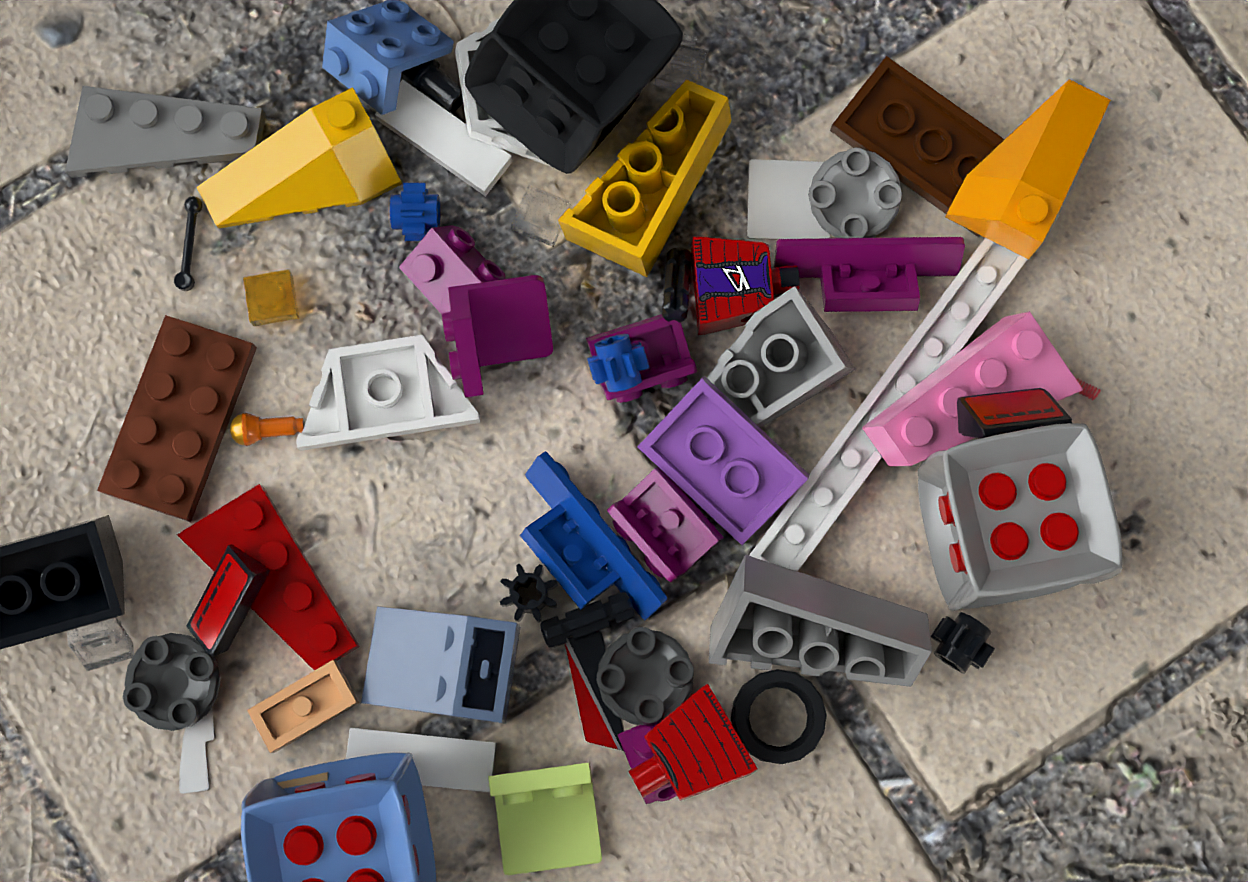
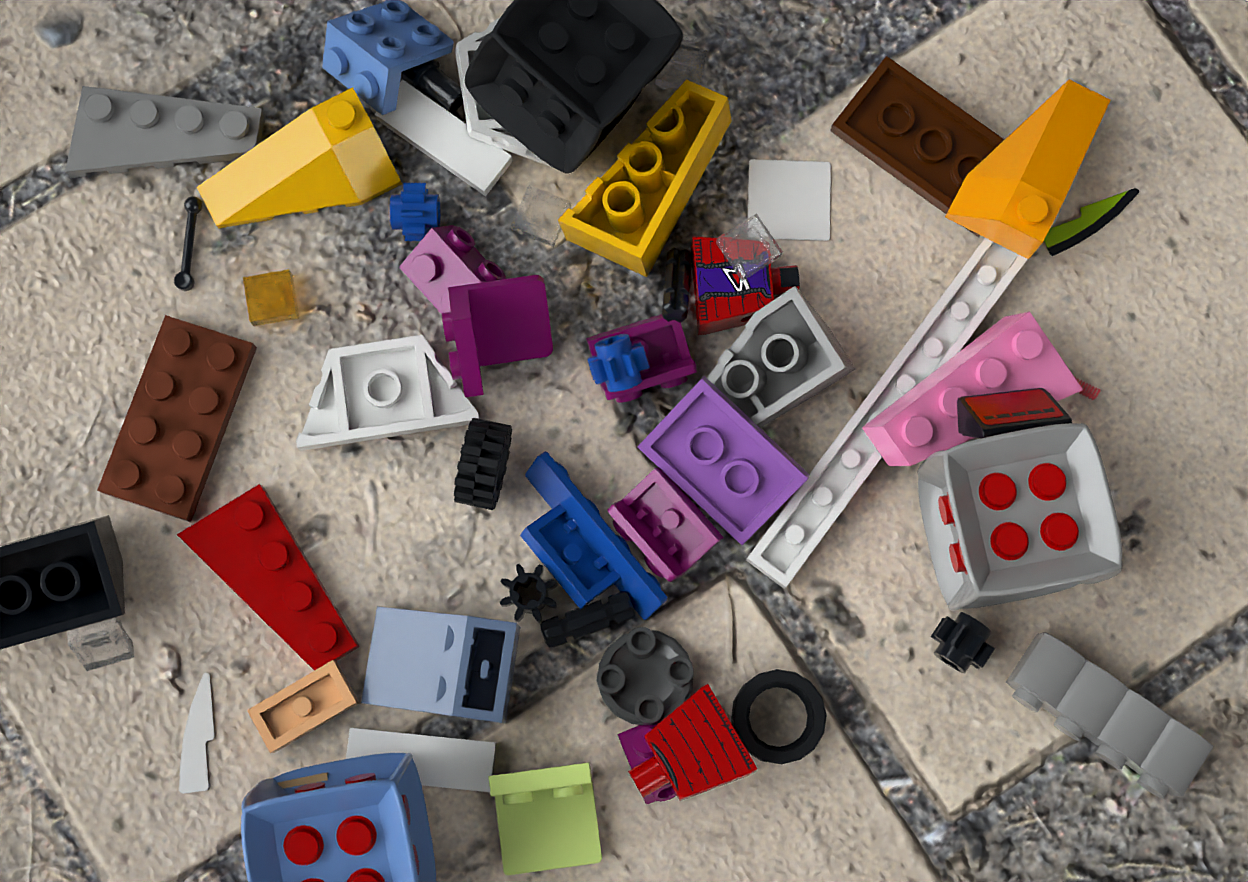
dark grey dish [123,633,221,731] -> none
slope [186,544,270,657] -> none
orange piece [230,413,304,446] -> none
sticker [565,631,624,751] -> none
light grey wedge [709,555,932,687] -> none
magenta bracket [774,237,965,312] -> none
light grey dish [808,147,902,238] -> none
none -> black tyre [454,418,512,510]
none -> clear tile [716,213,783,281]
none -> light grey brick [1006,632,1214,798]
none -> sticker [1044,188,1139,256]

